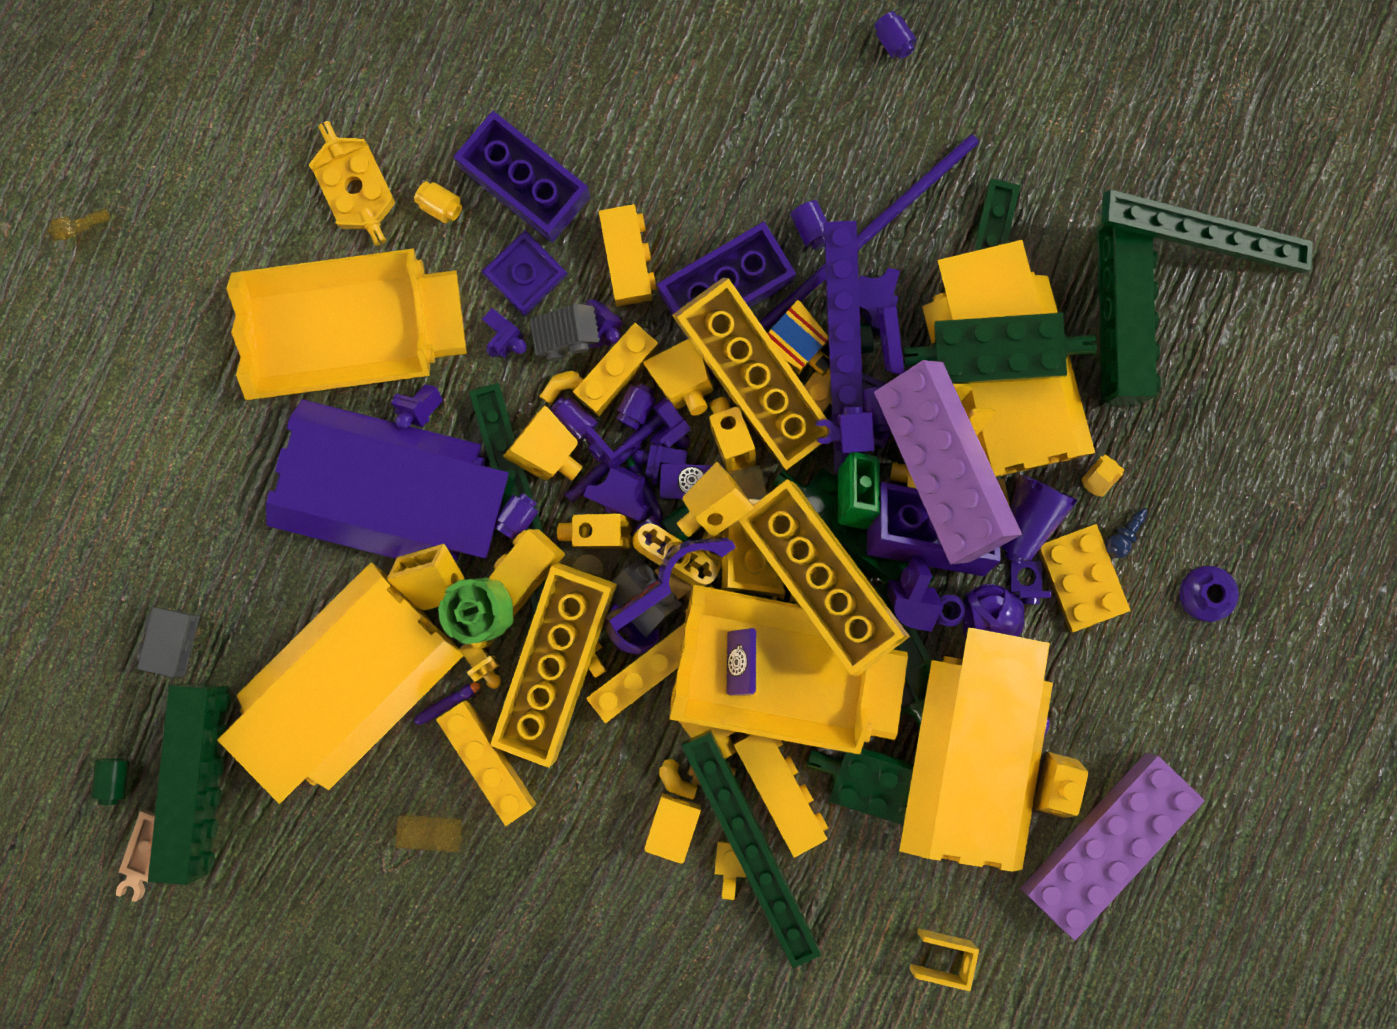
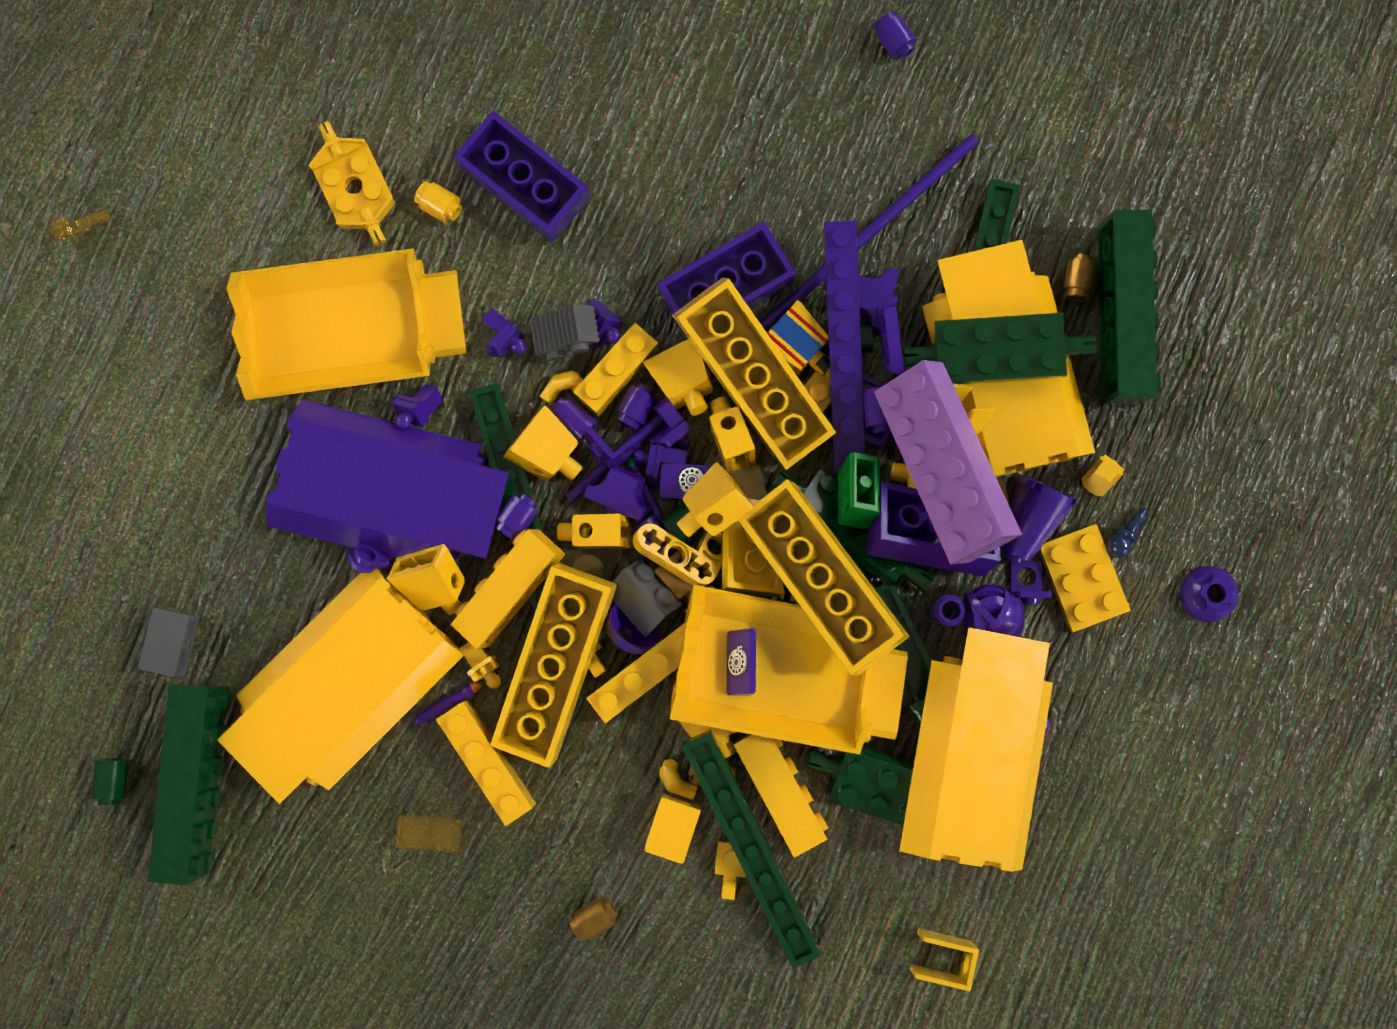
light nougat plate [116,810,155,902] -> none
bright green brick [438,578,513,644] -> none
dark purple tile [481,230,568,317] -> none
yellow brick [599,204,657,307] -> none
dark purple piece [606,537,736,631] -> none
dark purple brick [790,200,827,250] -> none
dark purple brick [815,406,874,453] -> none
dark purple brick [887,556,943,632] -> none
medium lavender brick [1019,752,1205,940] -> none
yellow torso [1033,752,1088,818] -> none
plate [1101,190,1313,274] -> none
none -> dark purple plate [347,544,395,573]
none -> pearl gold brick [569,896,618,942]
none -> pearl gold brick [1063,254,1099,302]

